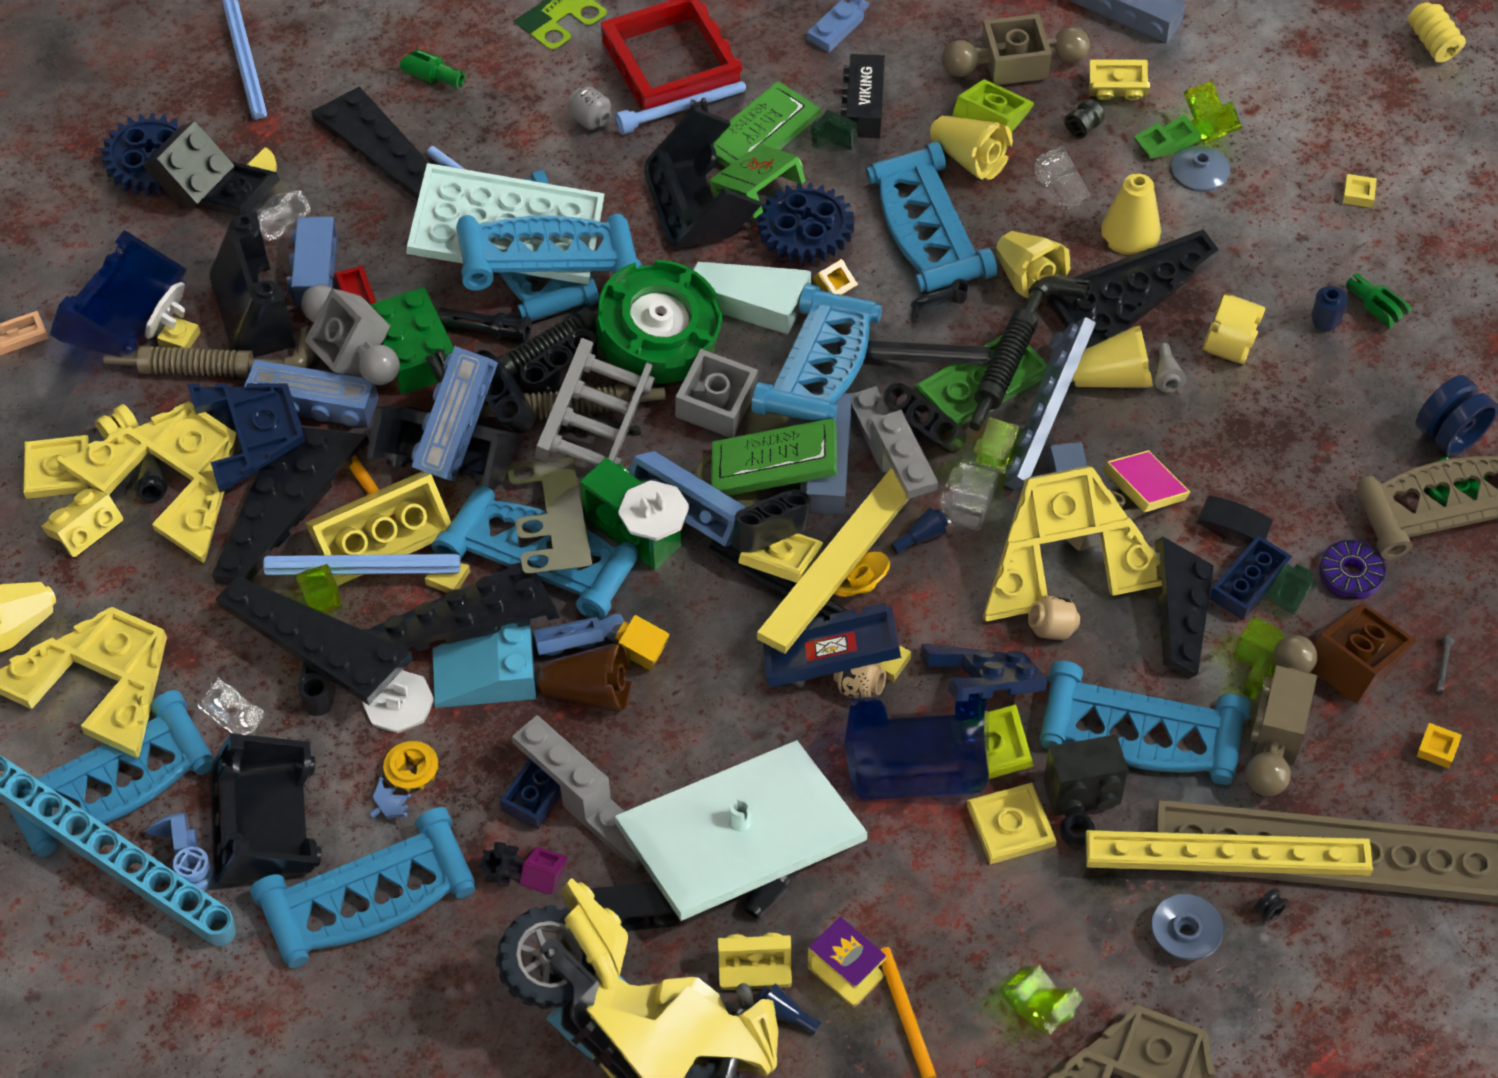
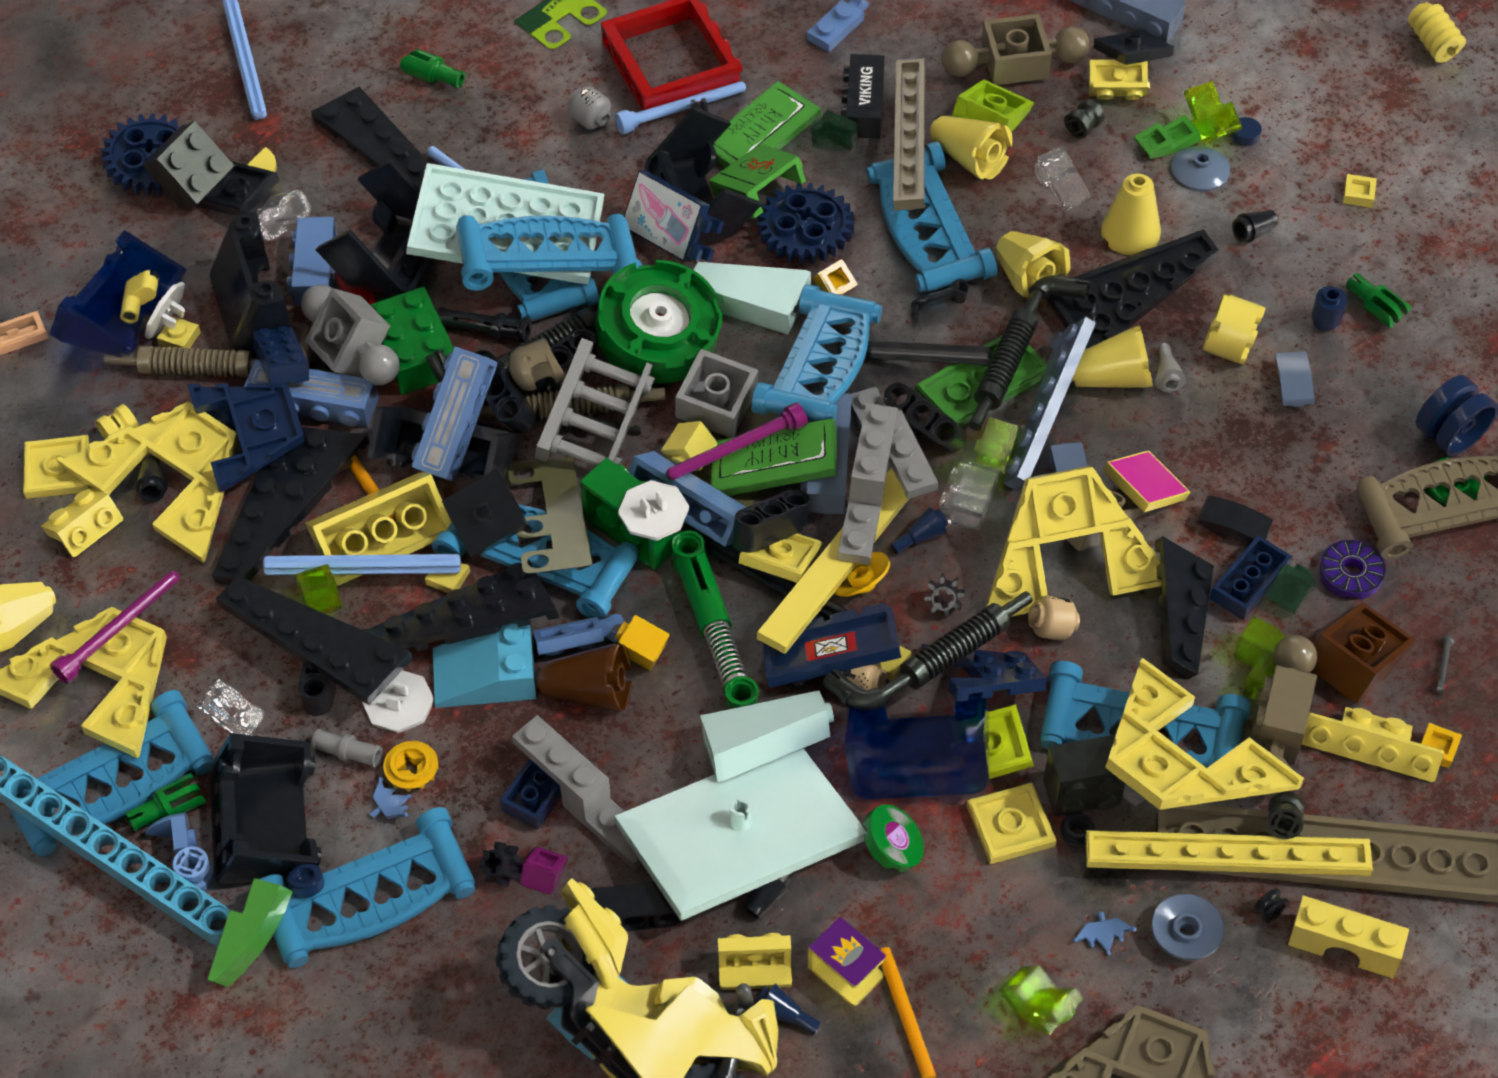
none -> magenta piece [49,571,180,684]
none -> light yellow piece [120,270,160,323]
none -> green arm [124,773,207,832]
none -> bright green slope [208,878,293,987]
none -> dark blue piece [253,326,309,385]
none -> dark blue tile [287,864,325,898]
none -> light grey pin [311,729,383,767]
none -> black windscreen [316,159,431,296]
none -> black plate [442,469,529,558]
none -> dark tan helmet [508,337,566,391]
none -> tile [624,170,724,262]
none -> light yellow brick [661,421,718,471]
none -> magenta piece [666,402,808,480]
none -> green piece [672,530,759,710]
none -> light aqua slope [700,690,834,782]
none -> pearl dark grey piece [823,591,1033,711]
none -> light grey bracket [837,403,898,565]
none -> green tile [863,804,924,873]
none -> dark tan plate [893,58,926,210]
none -> black gear [924,573,966,617]
none -> medium blue piece [1073,912,1137,956]
none -> black plate [1093,30,1174,65]
none -> light yellow wing [1105,658,1304,810]
none -> dark blue tile [1231,117,1262,146]
none -> black cone [1232,210,1278,242]
none -> pearl dark grey wheel [1267,791,1305,839]
none -> sand blue slope [1275,351,1315,407]
none -> light yellow arch [1288,895,1409,979]
none -> light yellow bracket [1301,707,1444,782]

